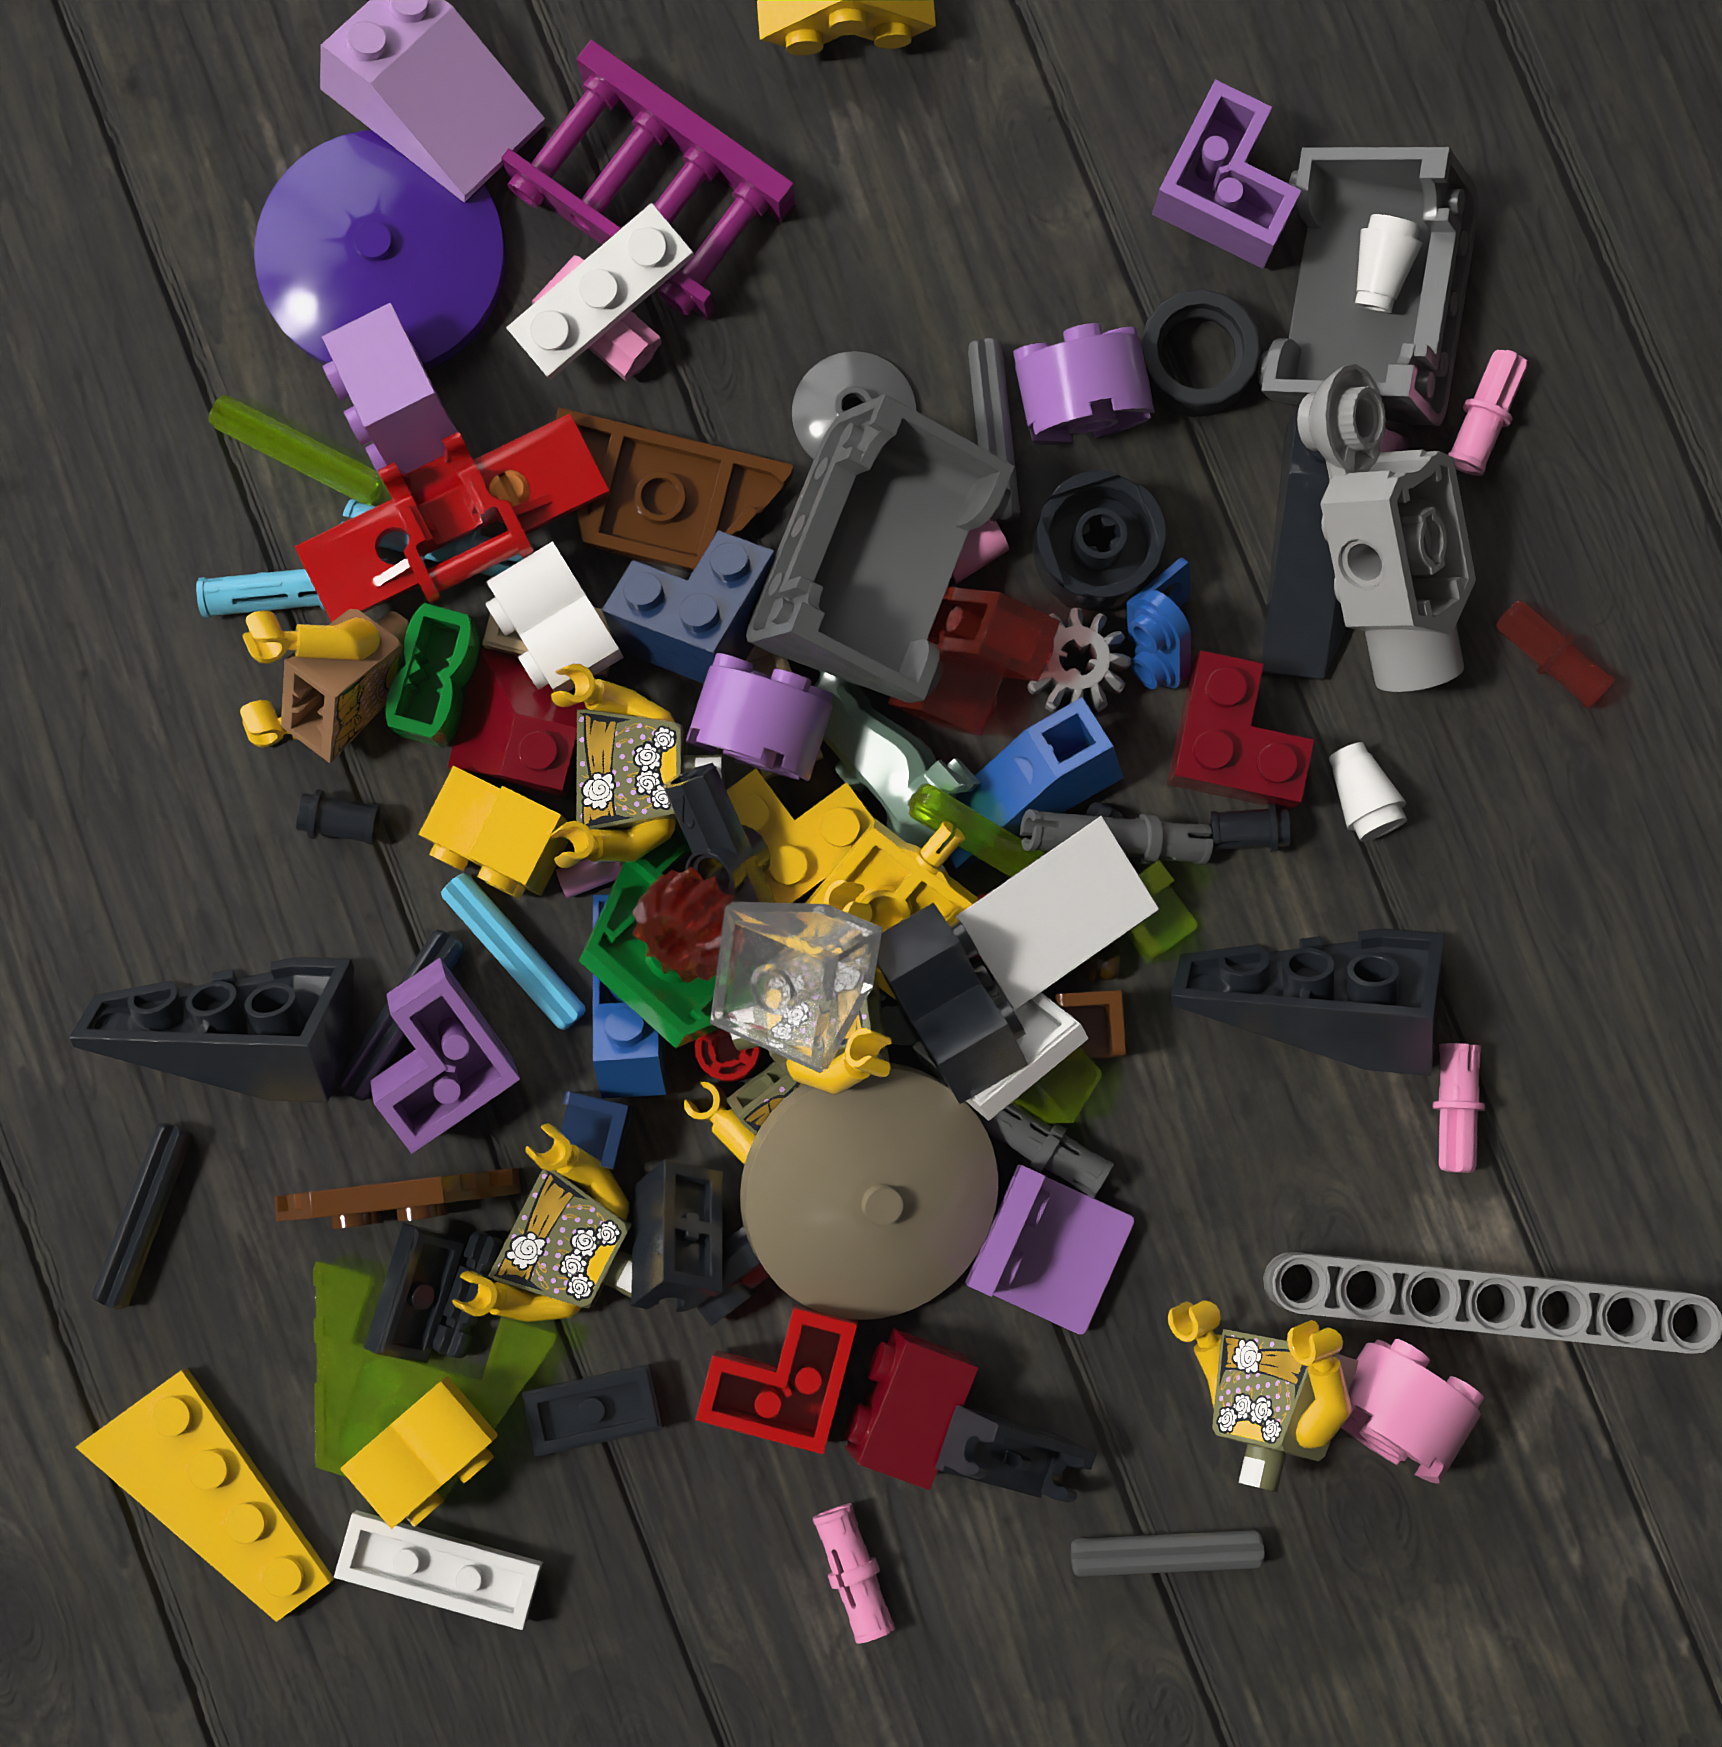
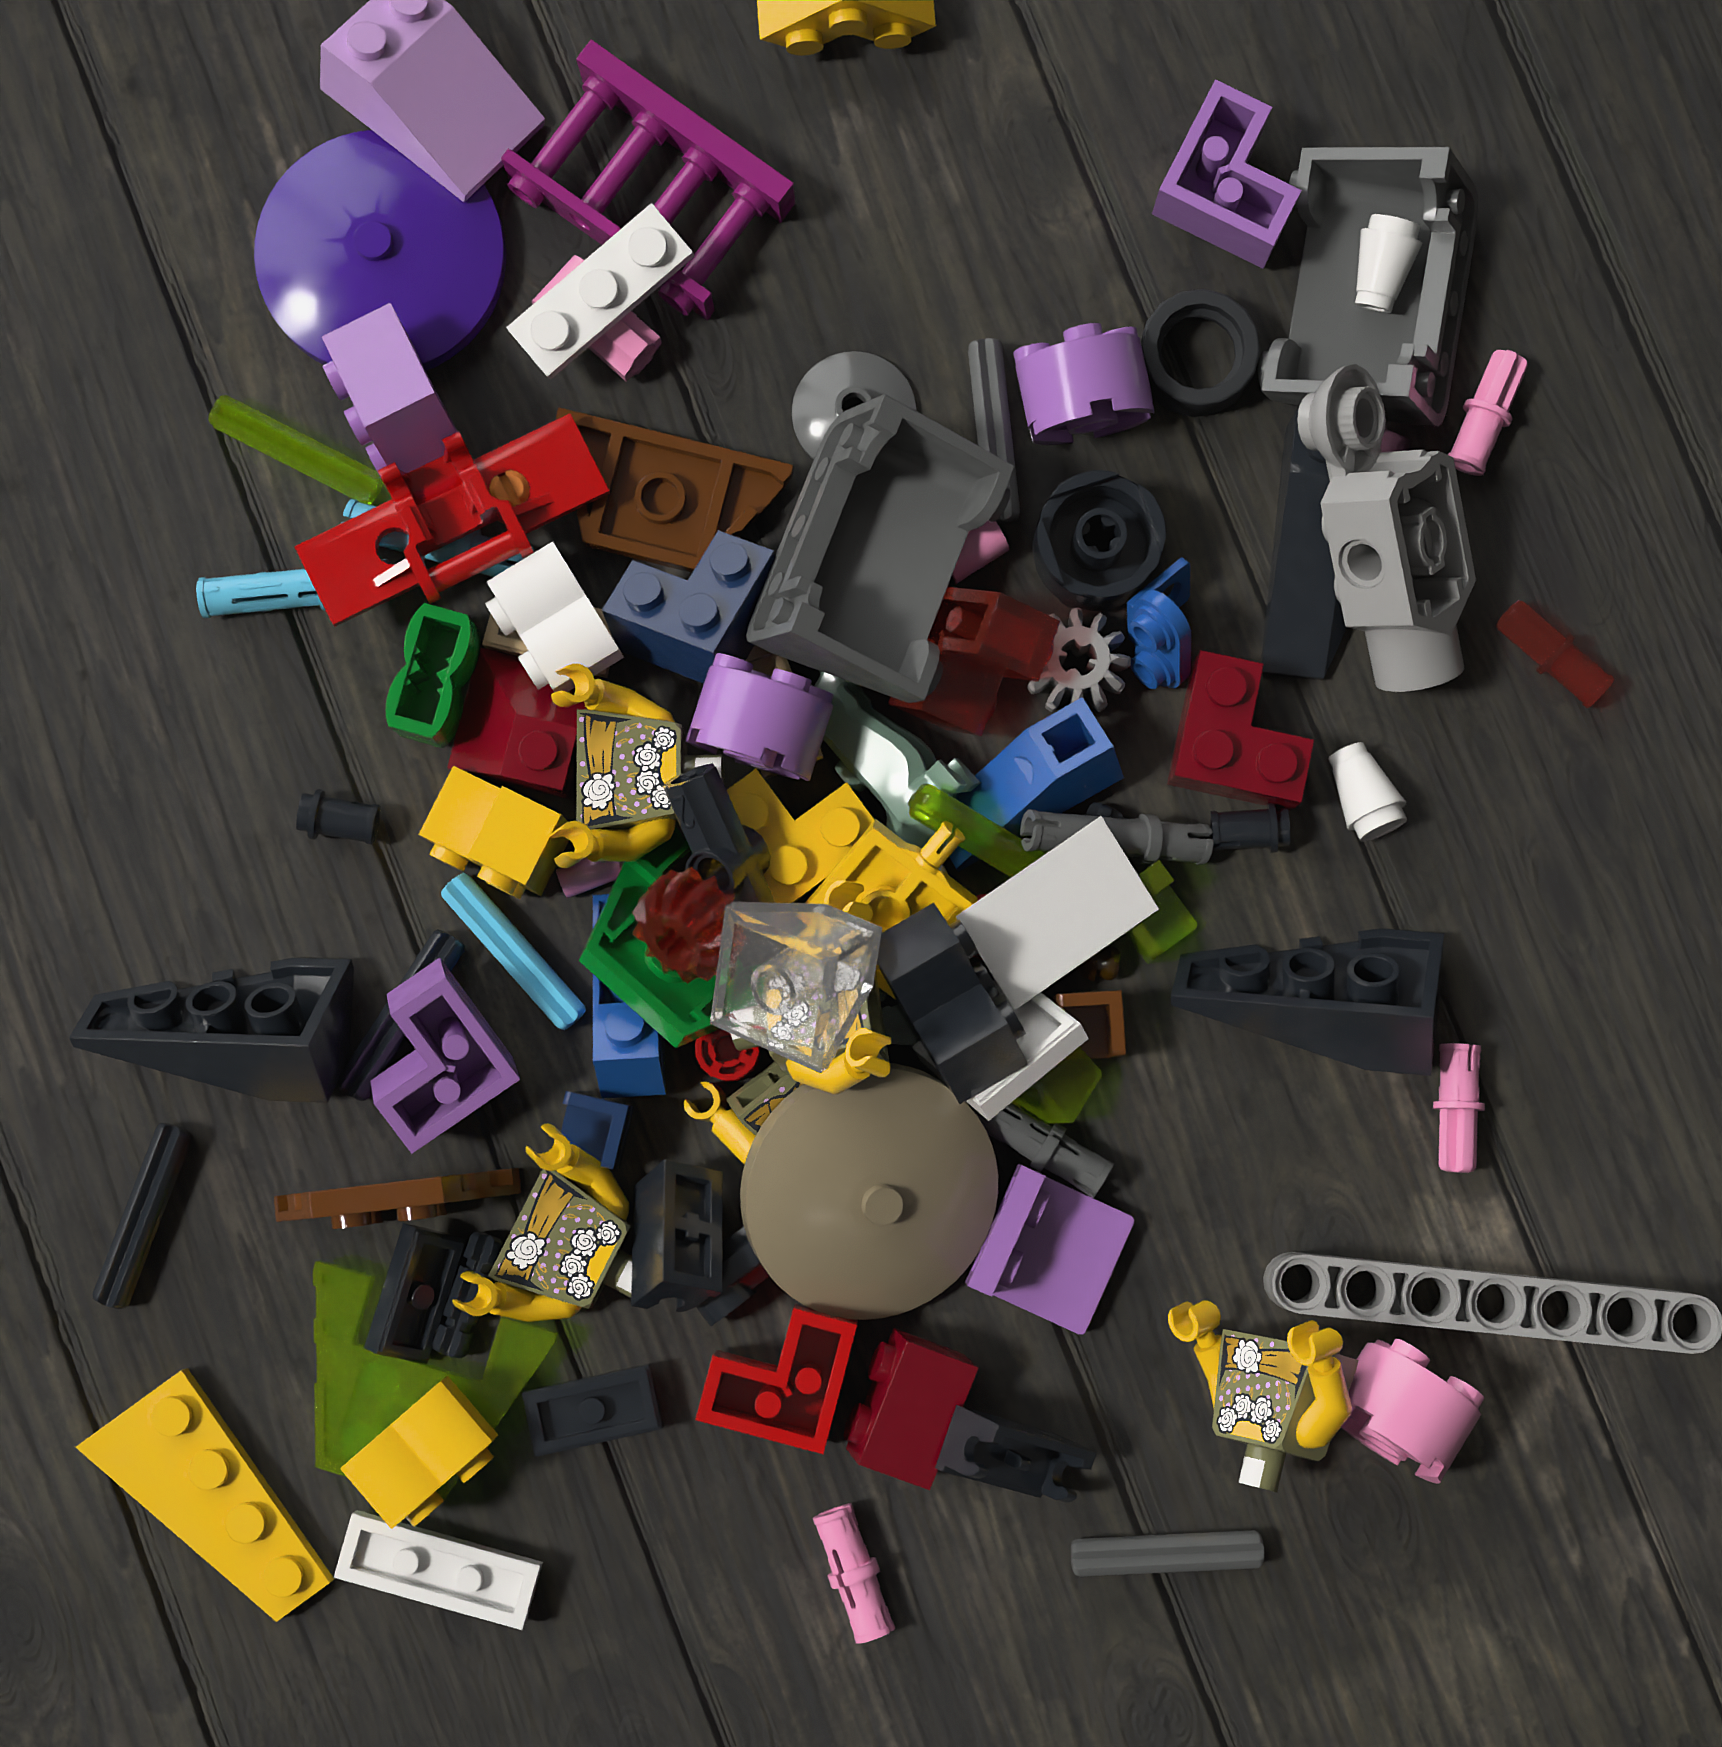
torso [240,609,409,763] -> none

